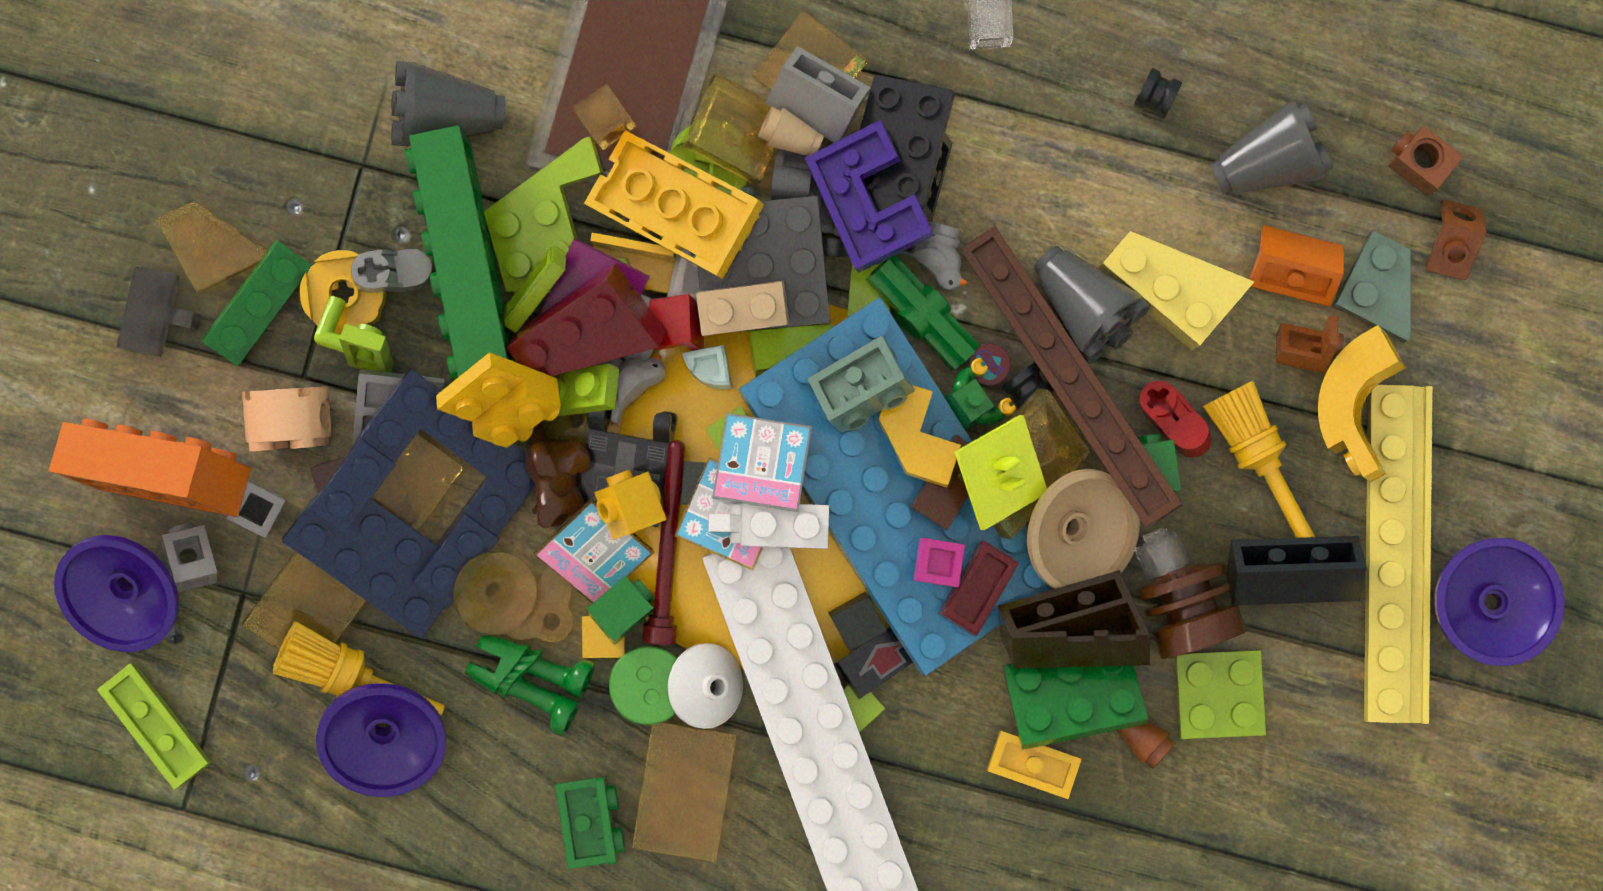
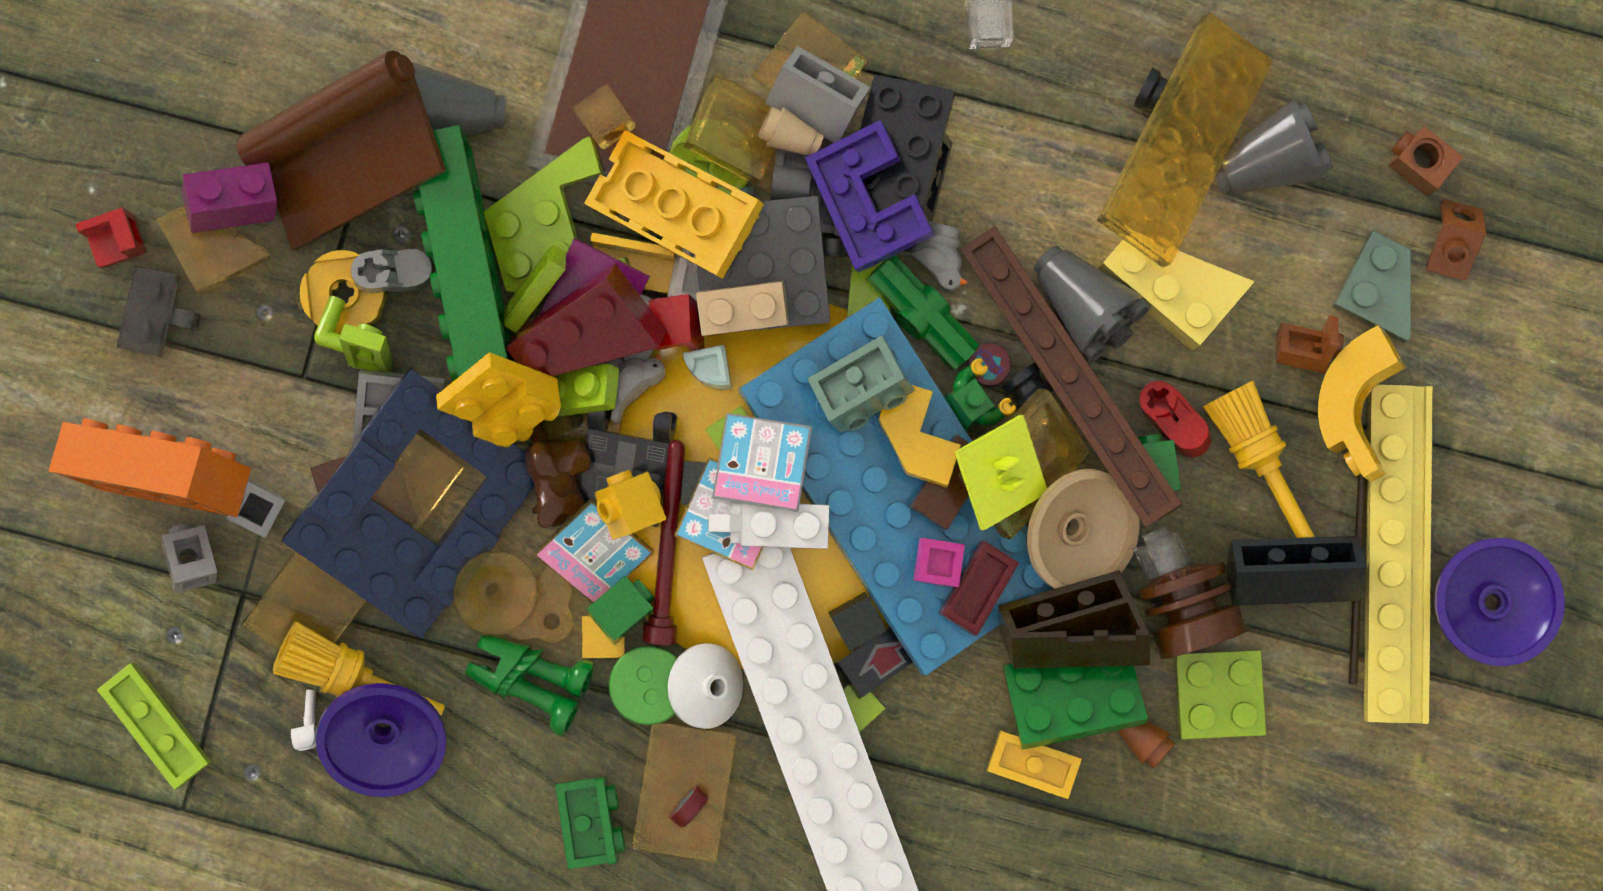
dark purple dish [54,535,179,652] -> none
green plate [201,239,313,367] -> none
light nougat brick [242,386,332,451] -> none
lime tile [748,323,833,376] -> none
orange panel [1249,225,1344,307] -> none
none -> red panel [75,207,147,268]
none -> magenta brick [182,163,277,233]
none -> reddish brown door [236,50,446,250]
none -> white hand [291,690,318,751]
none -> dark red tile [669,785,709,828]
none -> clear yellow plate [1097,13,1273,268]
none -> dark brown axle [1349,474,1366,684]

